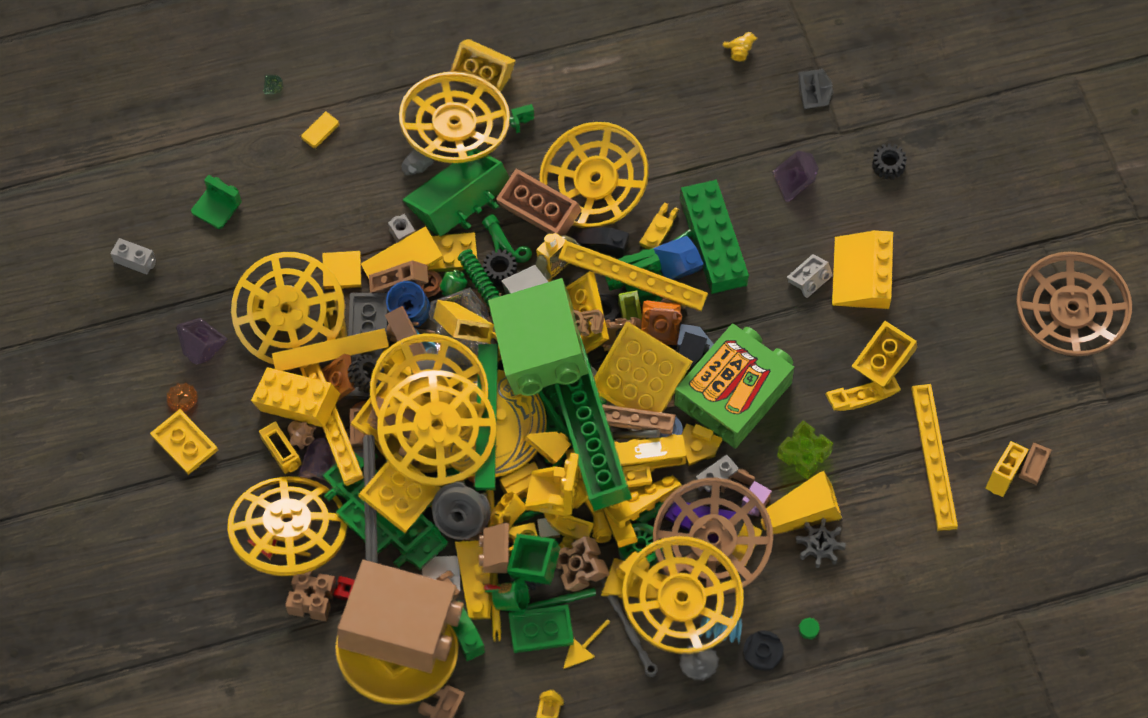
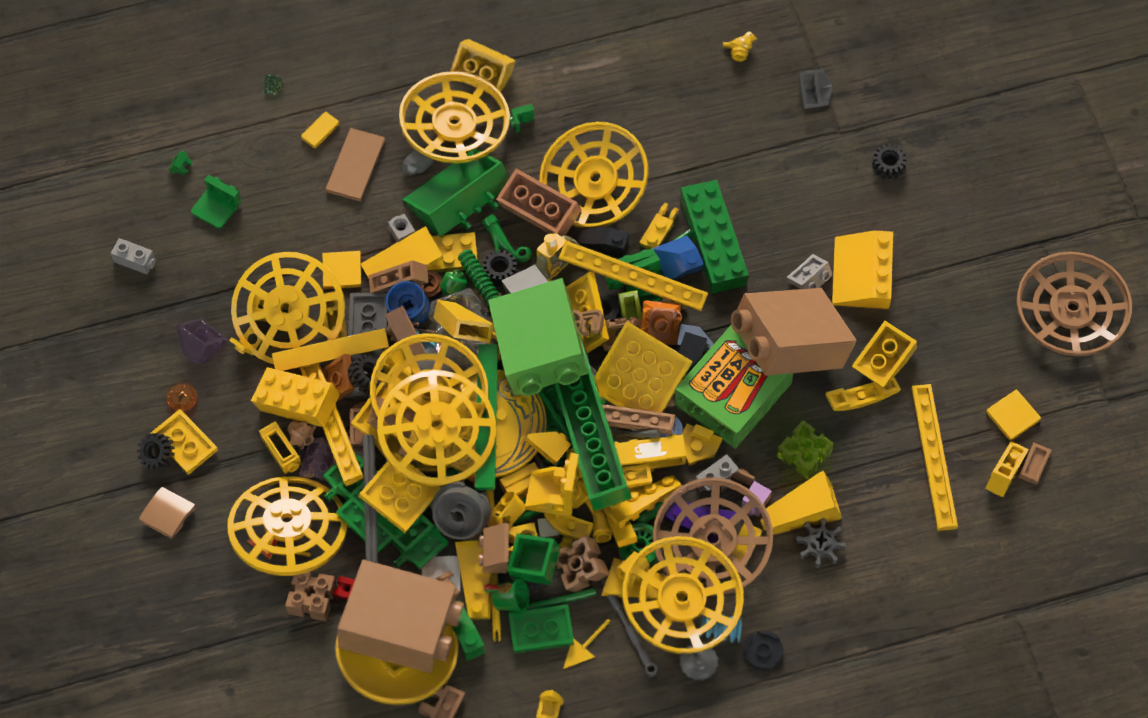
clear purple slope [772,150,819,202] -> none
green tile [799,618,820,639] -> none
none -> black tyre [137,433,175,469]
none -> medium nougat slope [139,487,195,539]
none -> green tile [168,150,193,175]
none -> yellow bracket [229,326,263,355]
none -> medium nougat tile [326,128,385,202]
none -> medium nougat brick [731,288,857,376]
none -> yellow tile [986,389,1041,441]

